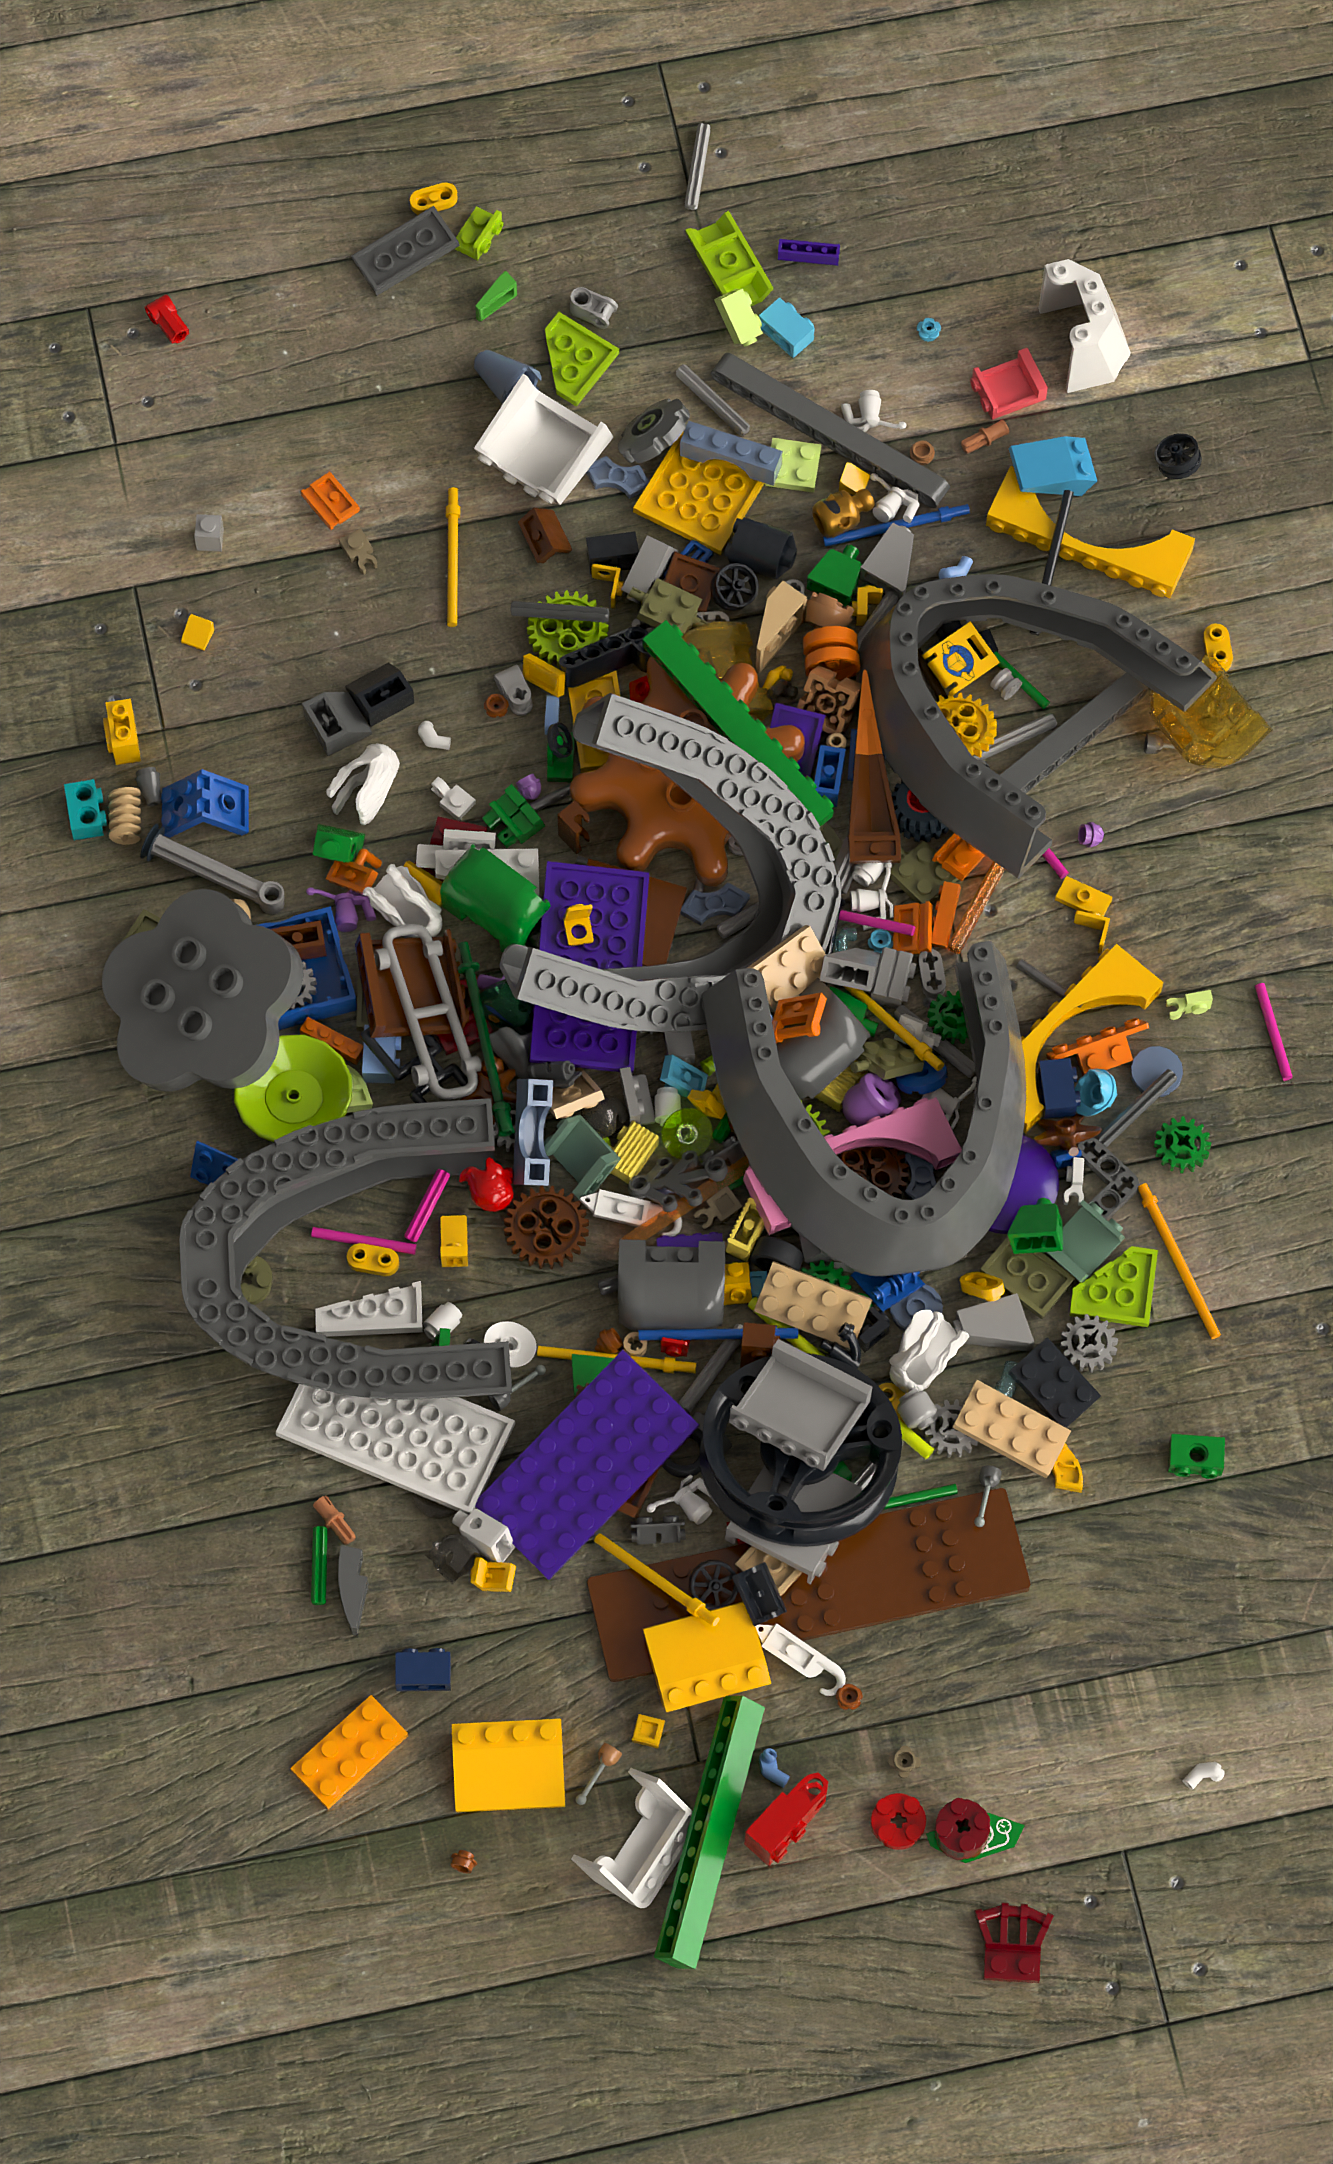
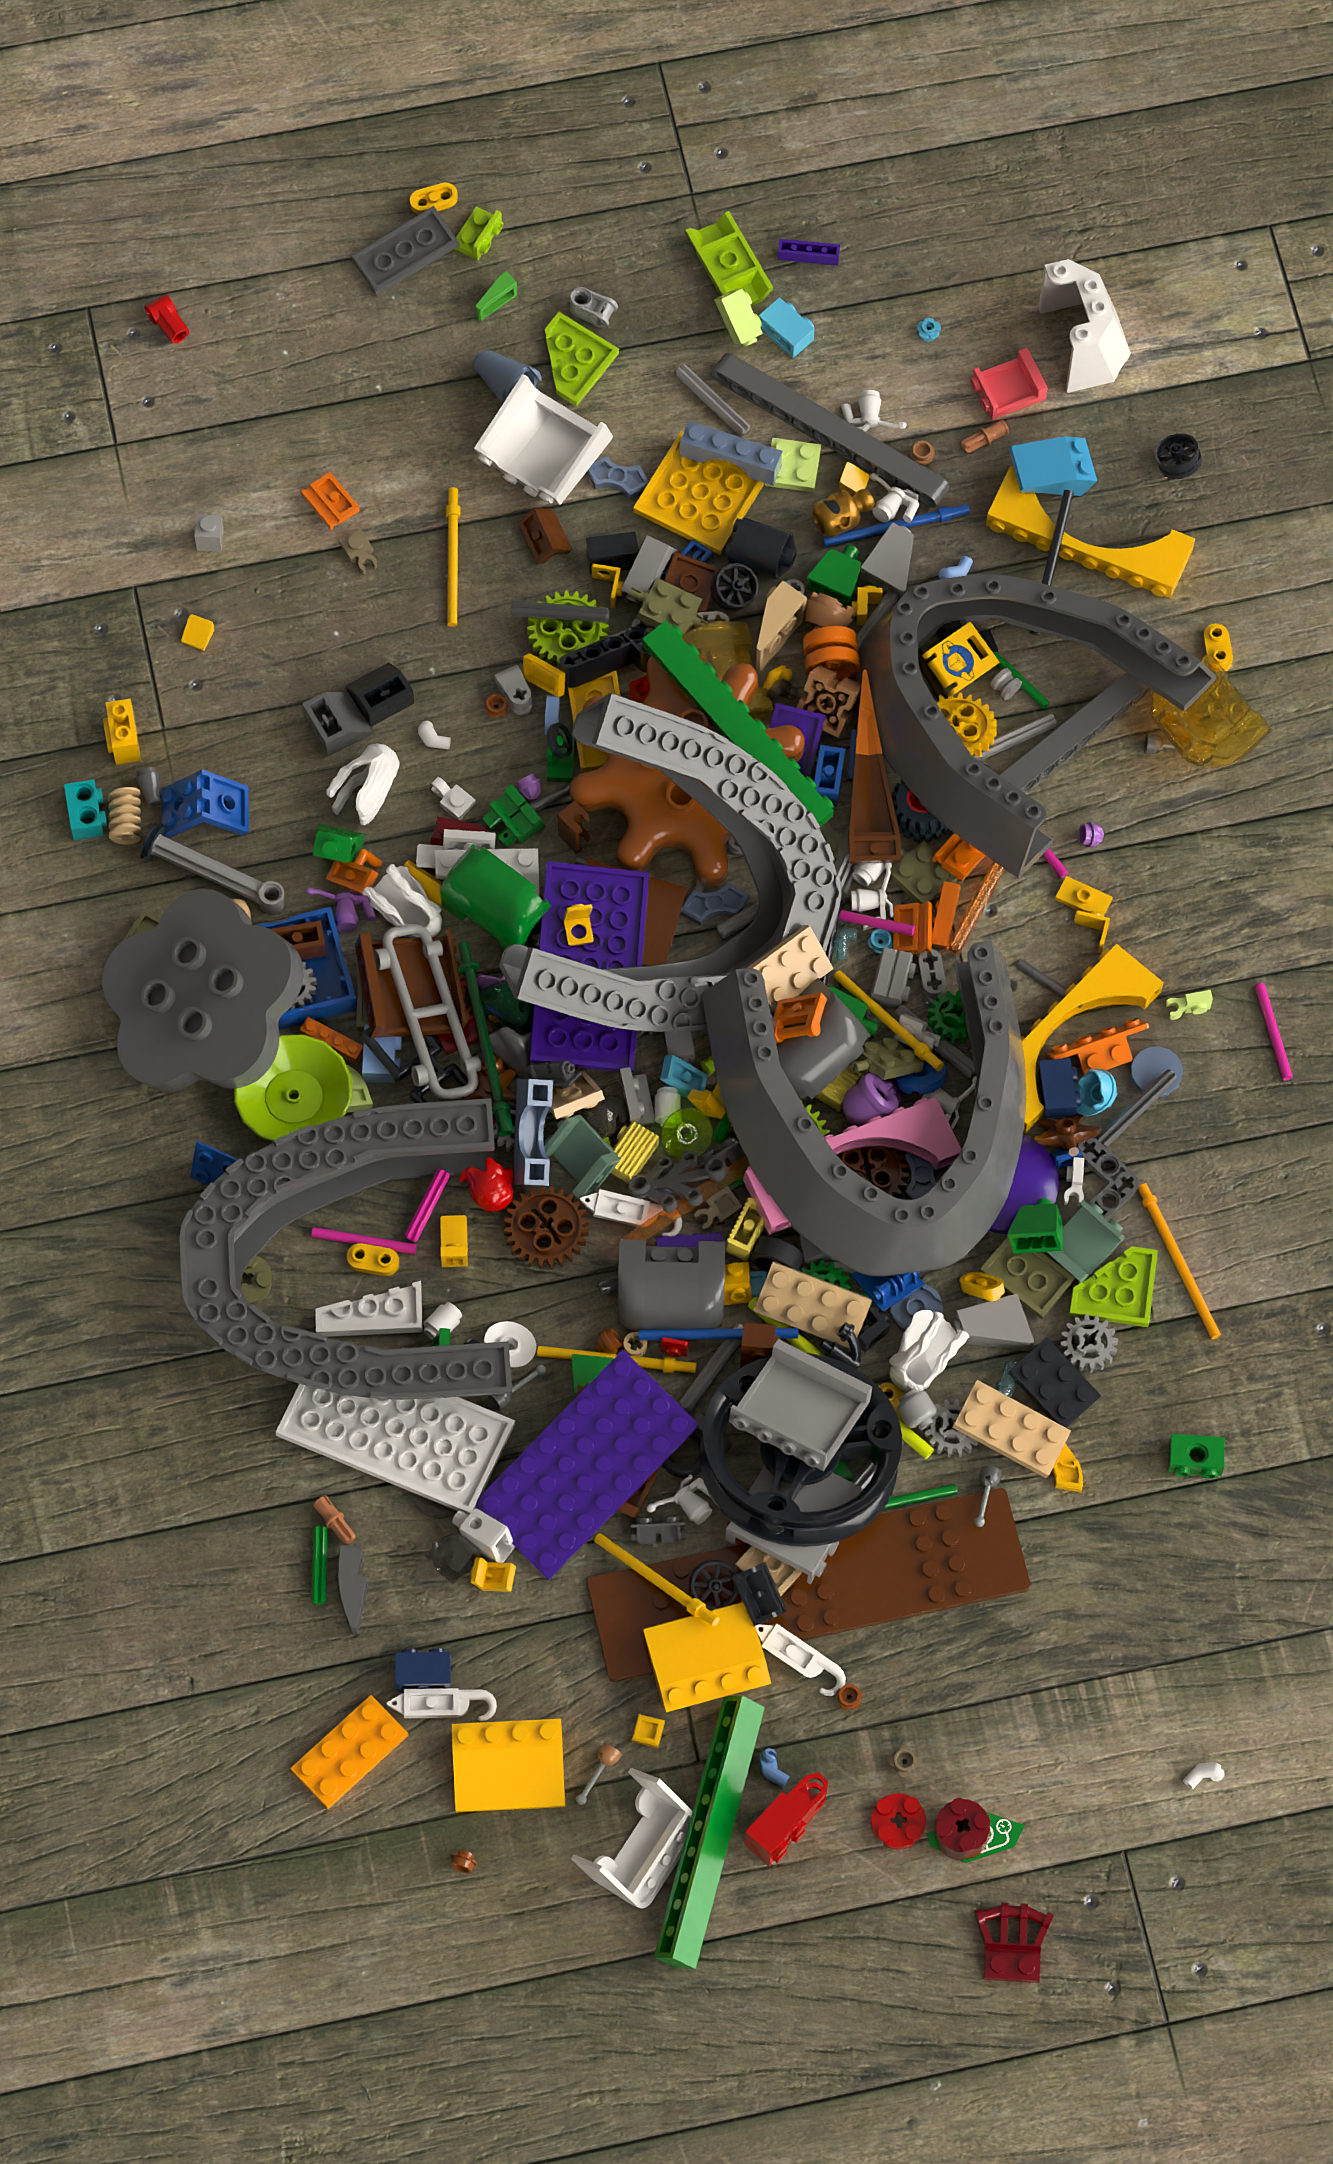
dark grey piece [618,398,690,463] -> none
light grey axle [685,123,710,210] -> none
light grey slope [820,948,881,992] -> none
tan pin [826,733,846,749] -> none
green gear [1154,1116,1211,1174] -> none
none -> white plate [387,1688,497,1721]

